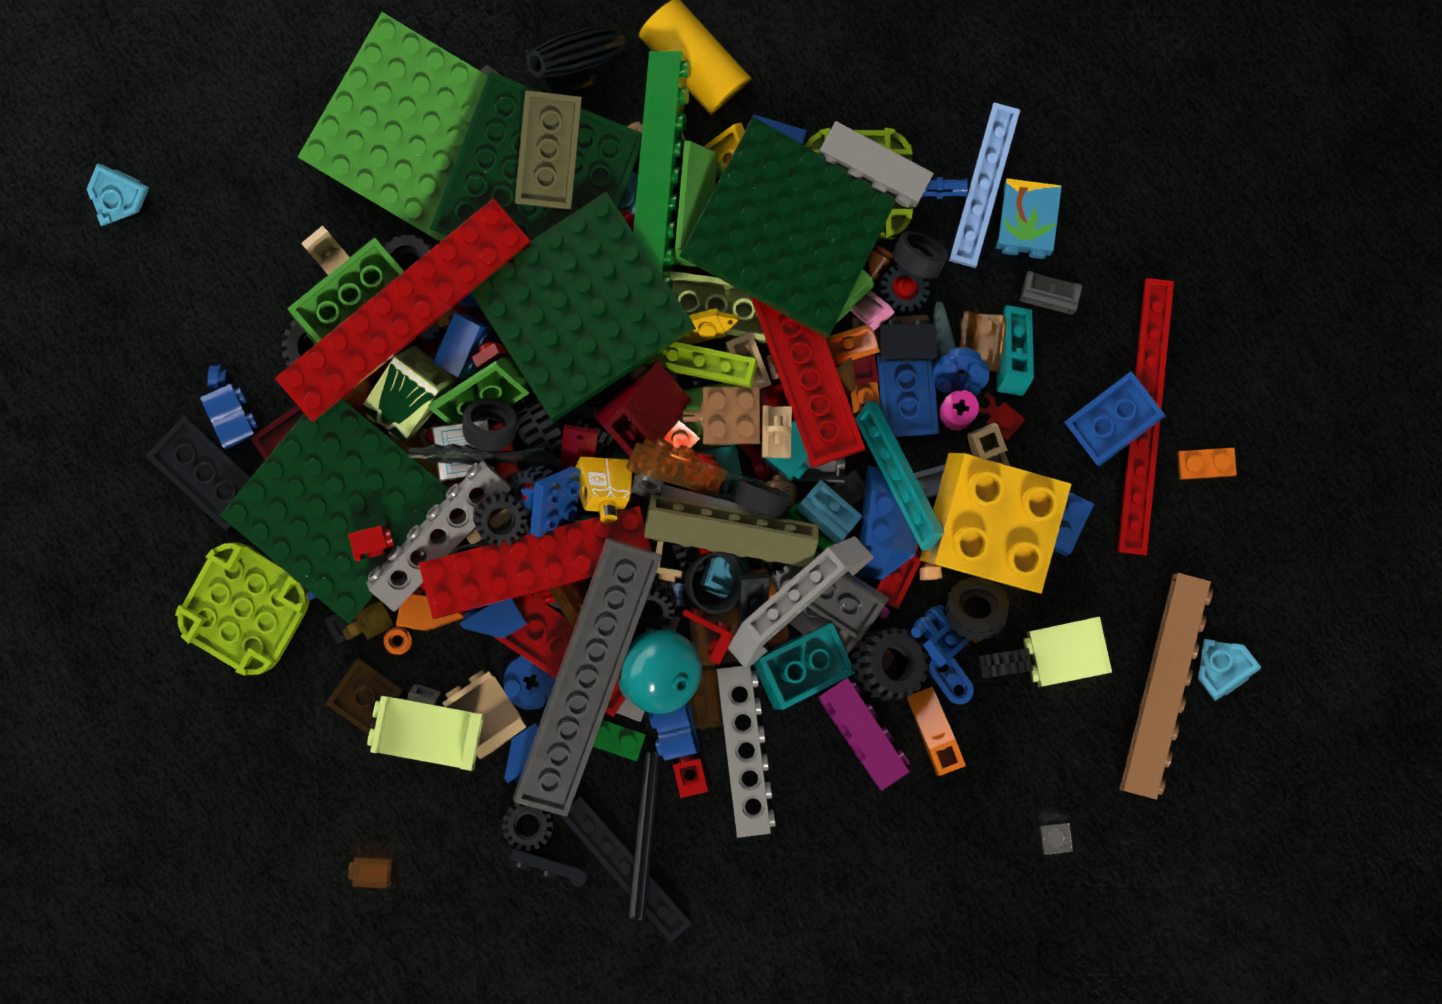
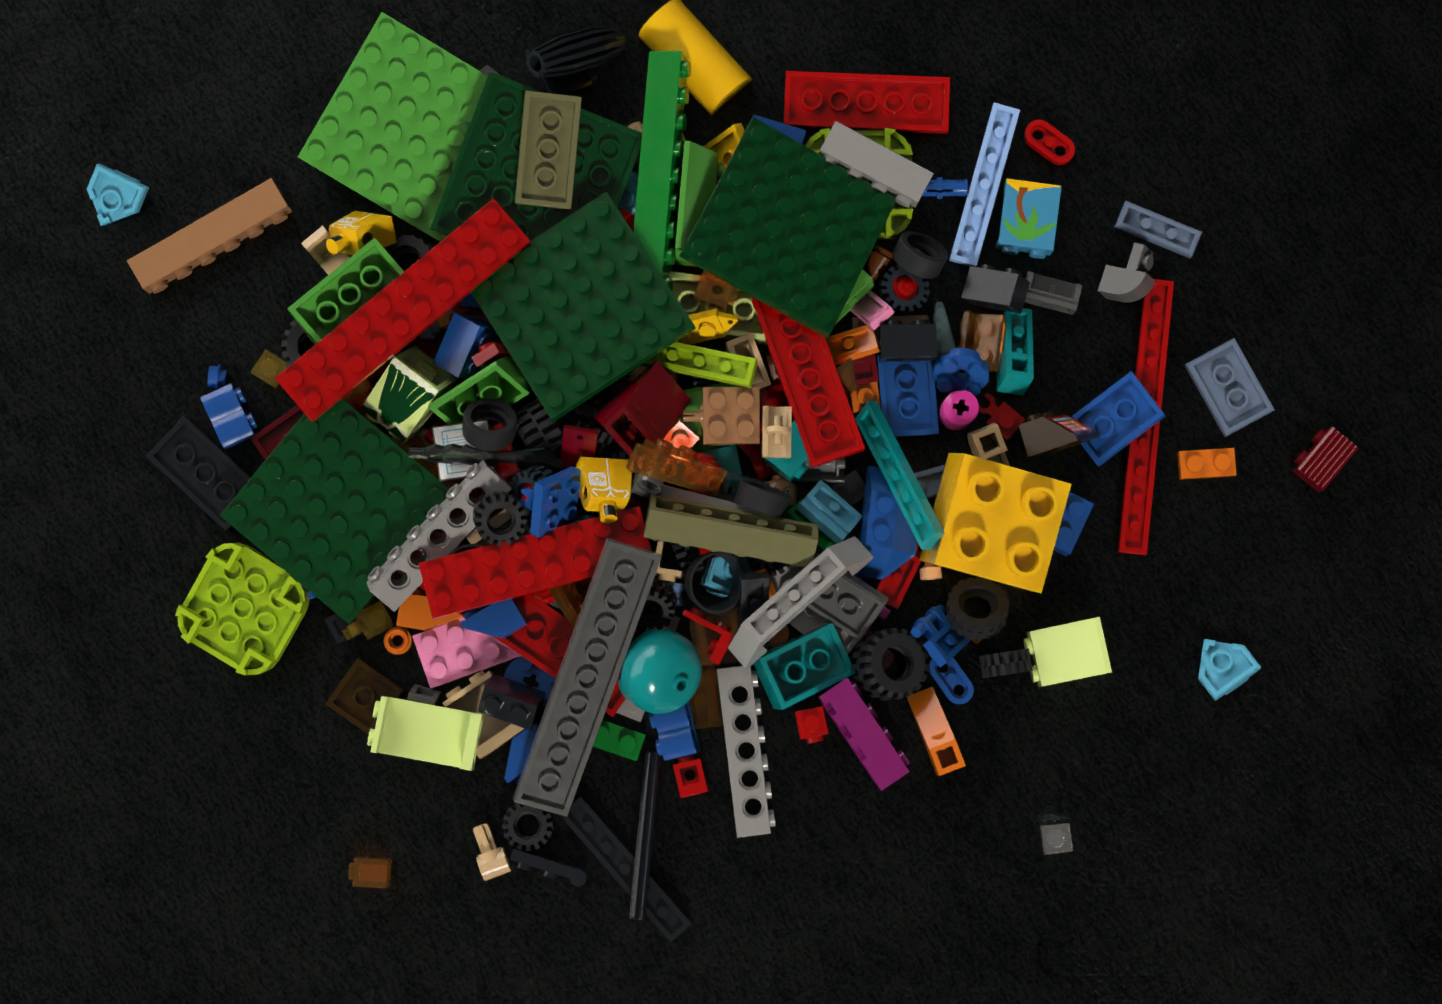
red brick [348,524,395,562] -> none
medium nougat brick [1120,573,1213,799] -> none
none -> medium nougat brick [127,178,292,294]
none -> clear yellow plate [250,349,288,388]
none -> yellow torso [326,211,397,255]
none -> bright pink plate [412,618,521,689]
none -> tan axle [473,823,512,881]
none -> black brick [477,674,546,730]
none -> clear orange brick [694,270,739,312]
none -> red plate [784,71,950,134]
none -> red brick [794,706,828,744]
none -> black brick [961,264,1030,314]
none -> dark brown slope [1019,411,1100,457]
none -> red plate [1024,120,1075,165]
none -> dark grey brick [1098,243,1155,302]
none -> sand blue tile [1114,201,1202,258]
none -> sand blue tile [1185,338,1274,437]
none -> dark red brick [1293,427,1358,492]

